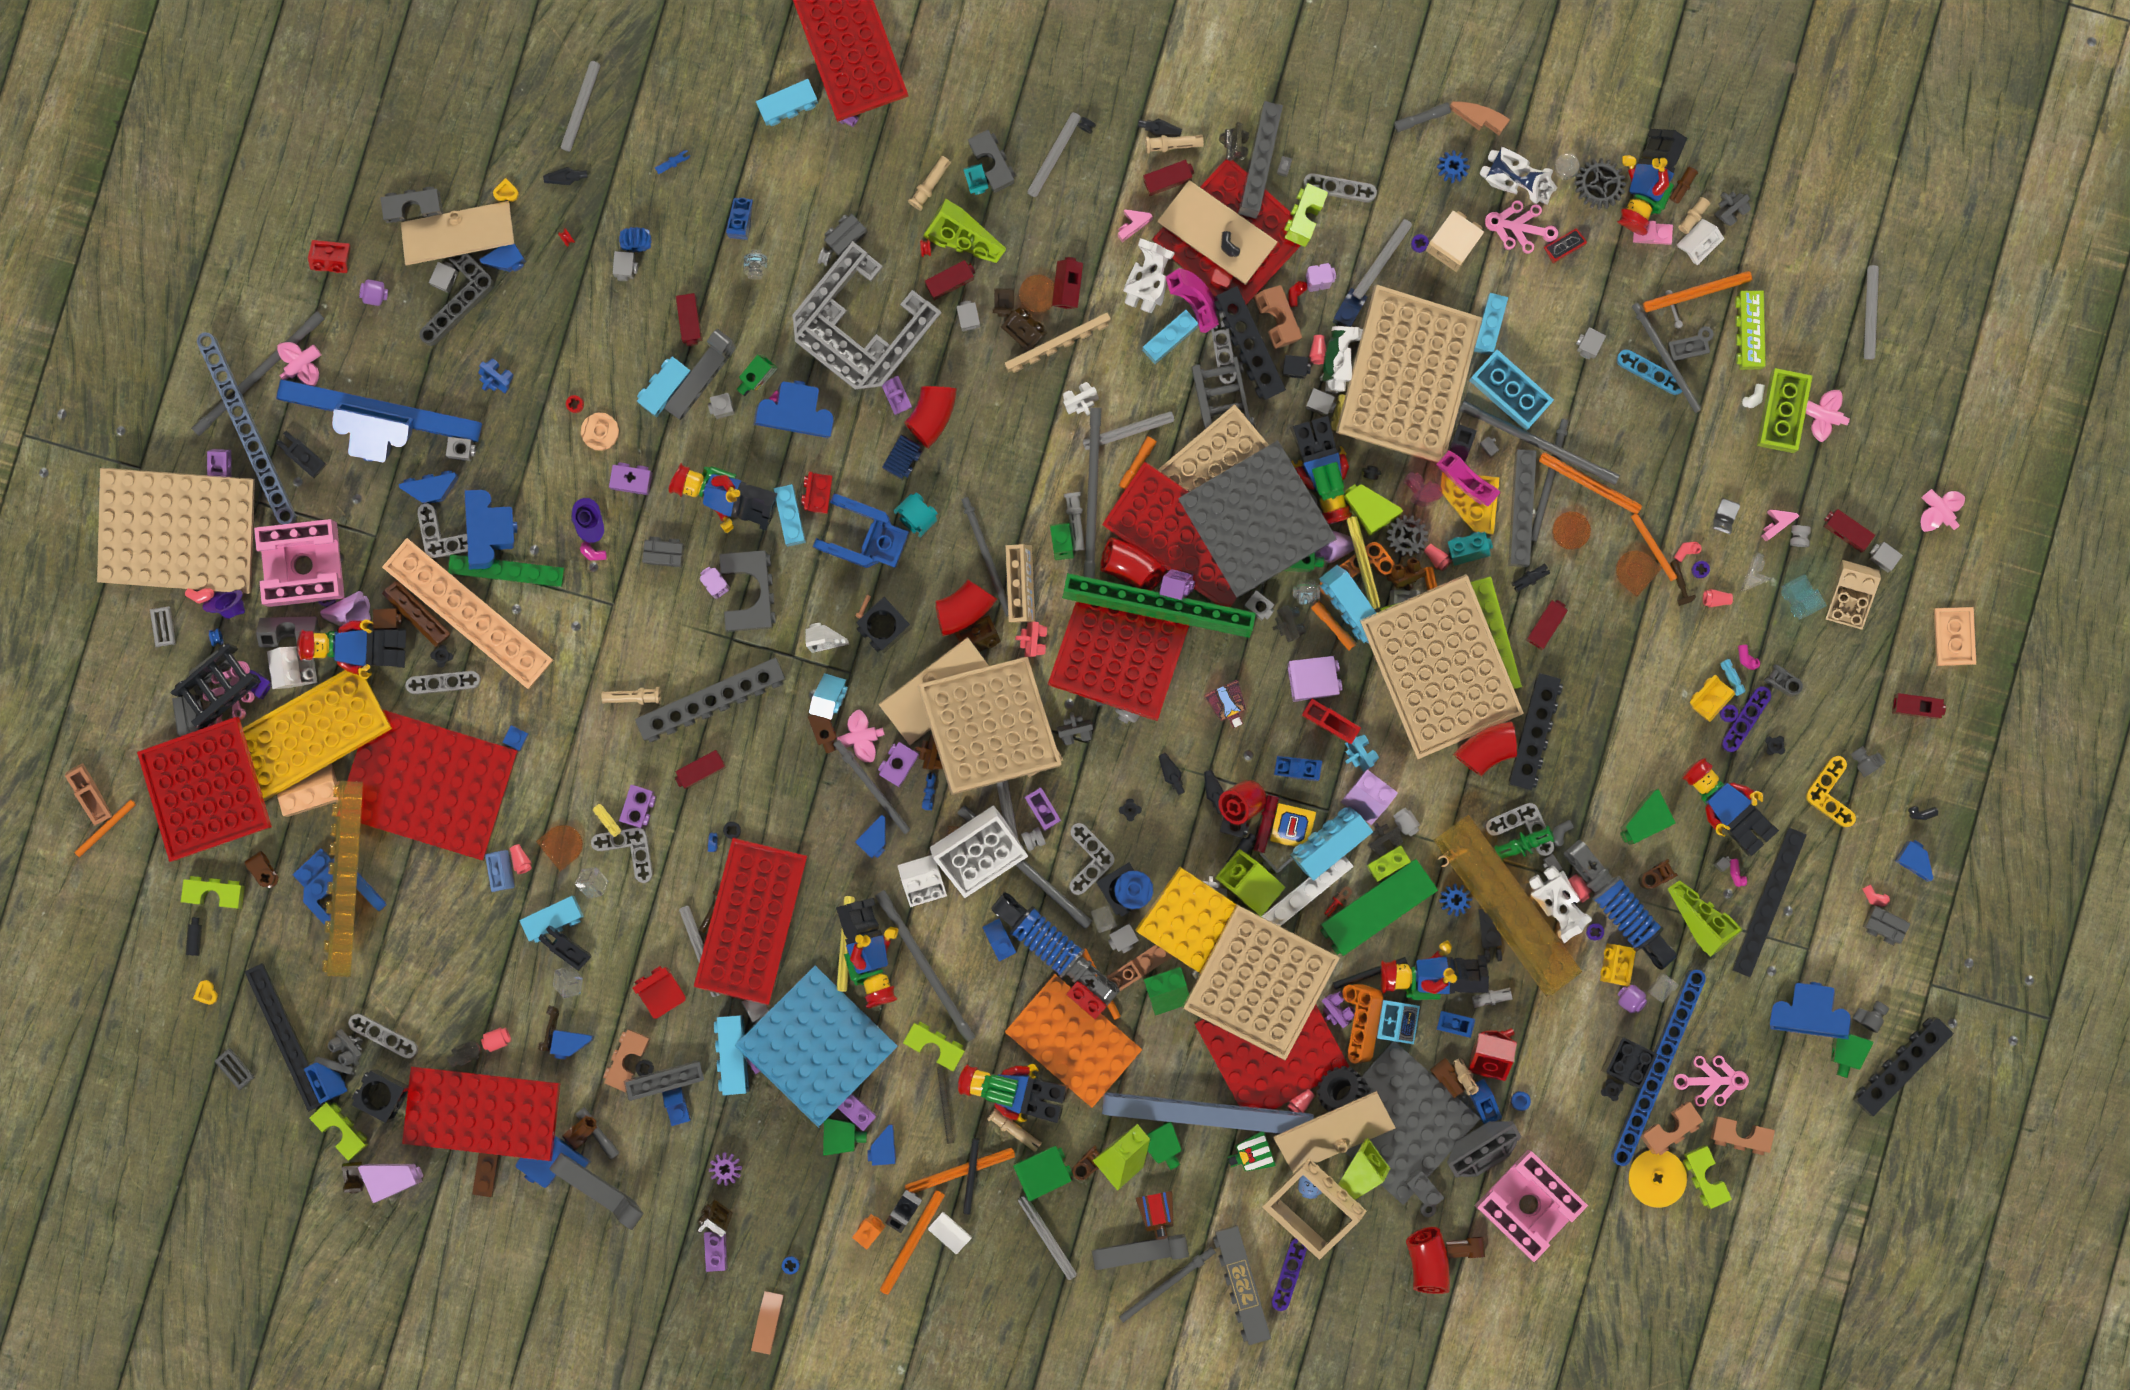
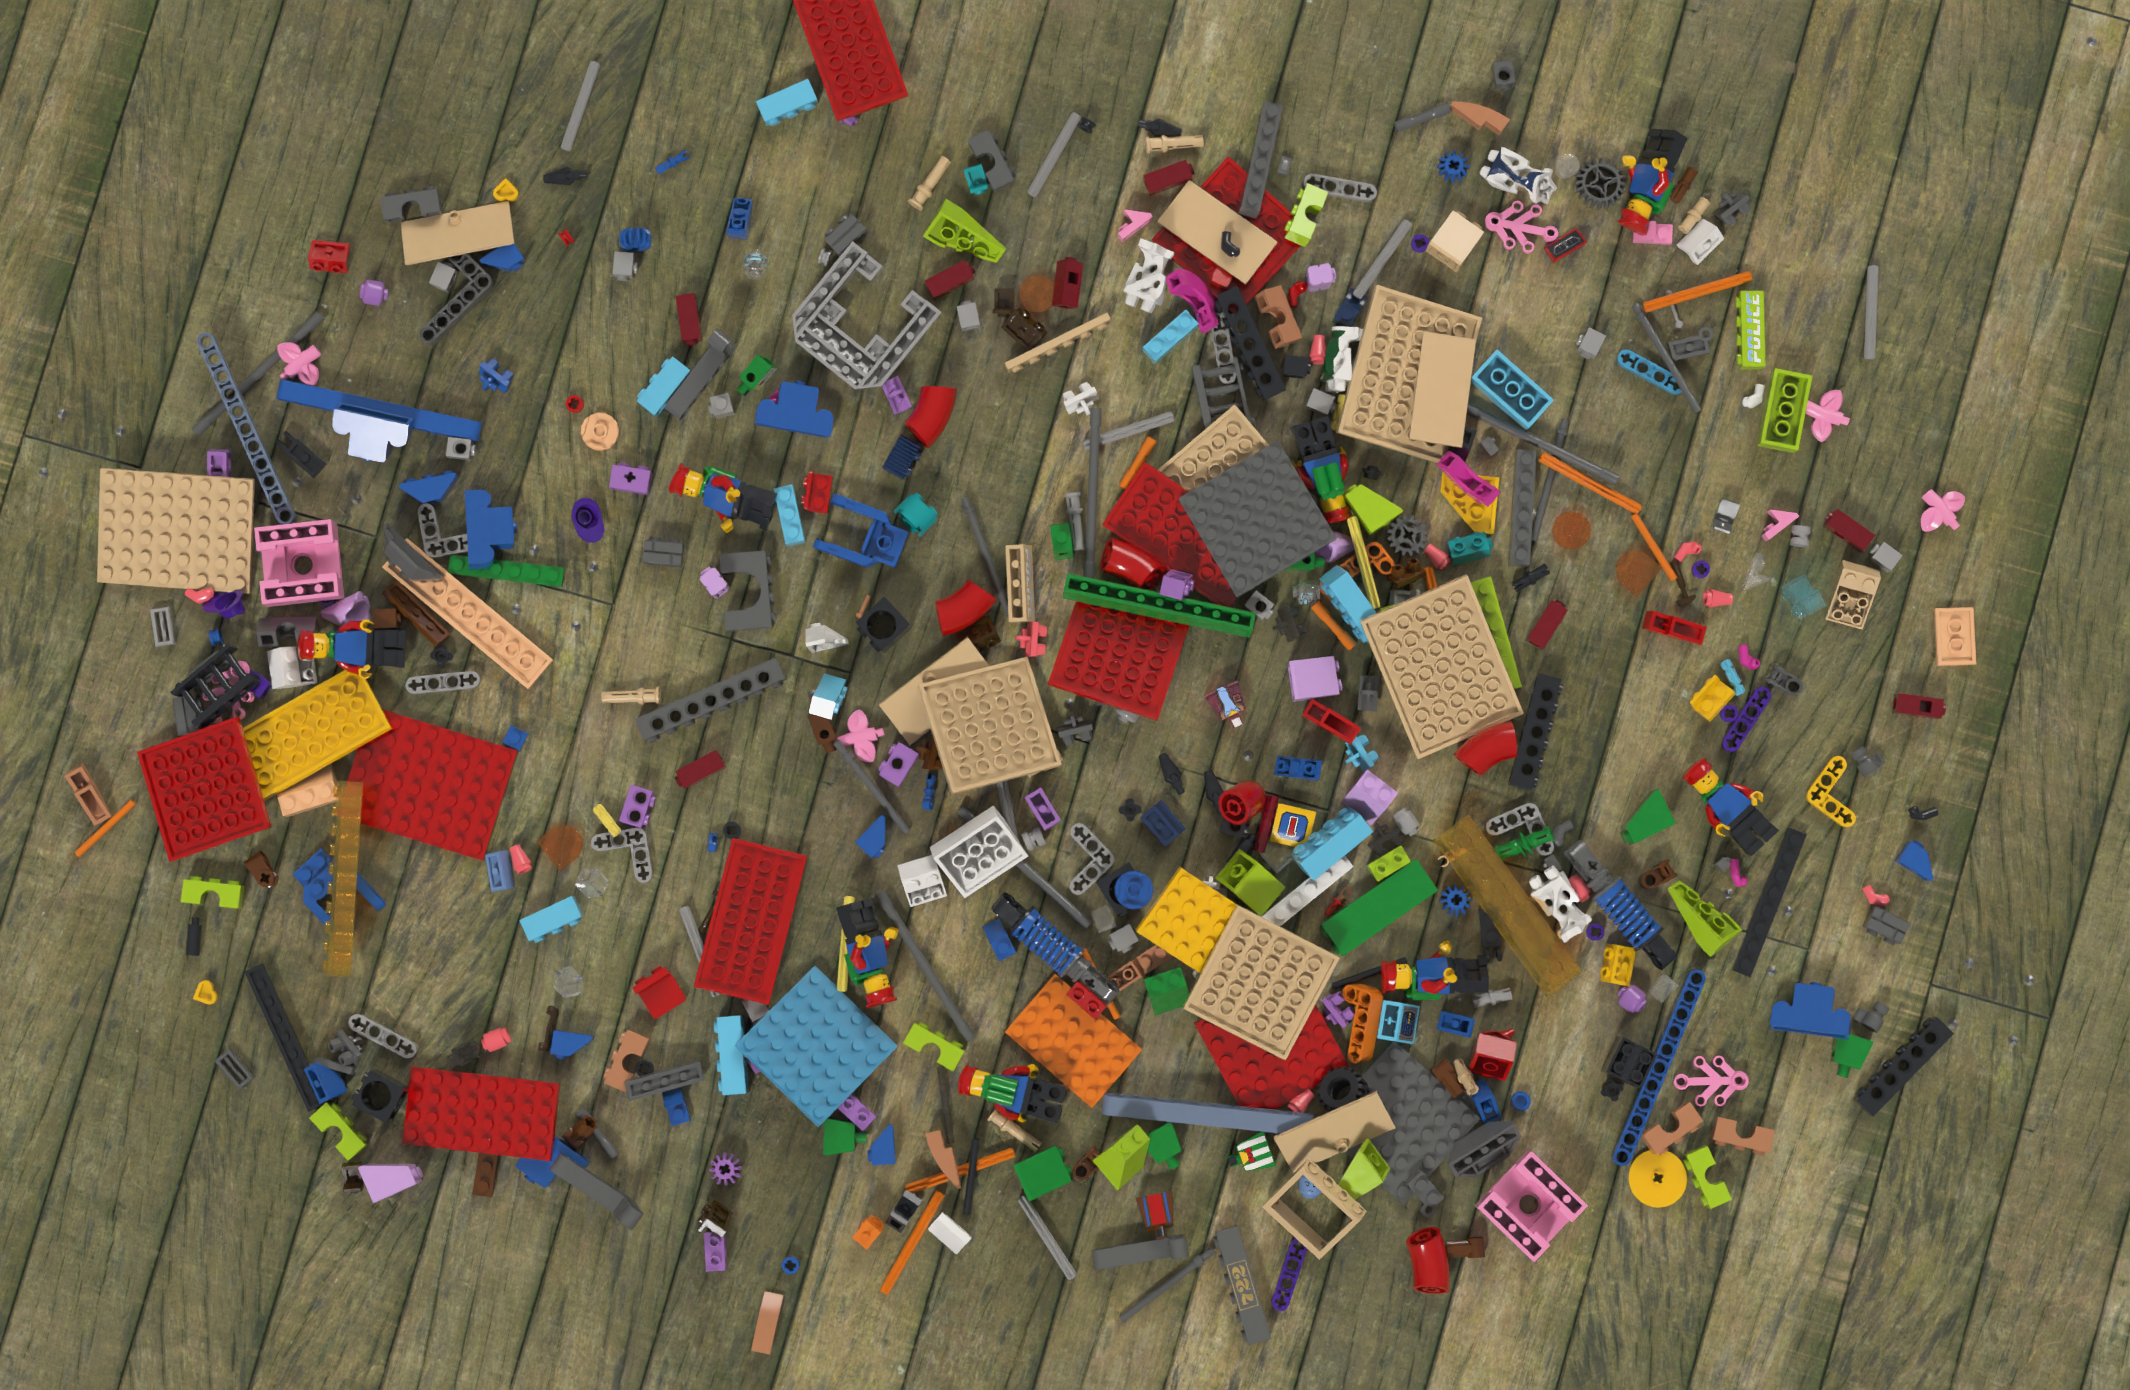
black hinge [538,926,591,971] -> none
dark pink arm [580,541,607,561] -> none
red bush [920,239,931,257] -> none
clear smoke hips [1219,122,1249,161] -> none
clear pink brick [1403,472,1443,507] -> none
medium azure brick [1474,293,1508,356] -> none
black plate [1765,736,1785,755] -> none
none -> dark grey wedge [384,523,444,581]
none -> nougat slope [925,1130,961,1189]
none -> dark blue plate [1140,800,1186,847]
none -> dark grey hips [1357,676,1379,712]
none -> tan piece [1409,331,1476,448]
none -> dark grey brick [1491,60,1515,91]
none -> red slope [1642,611,1707,645]

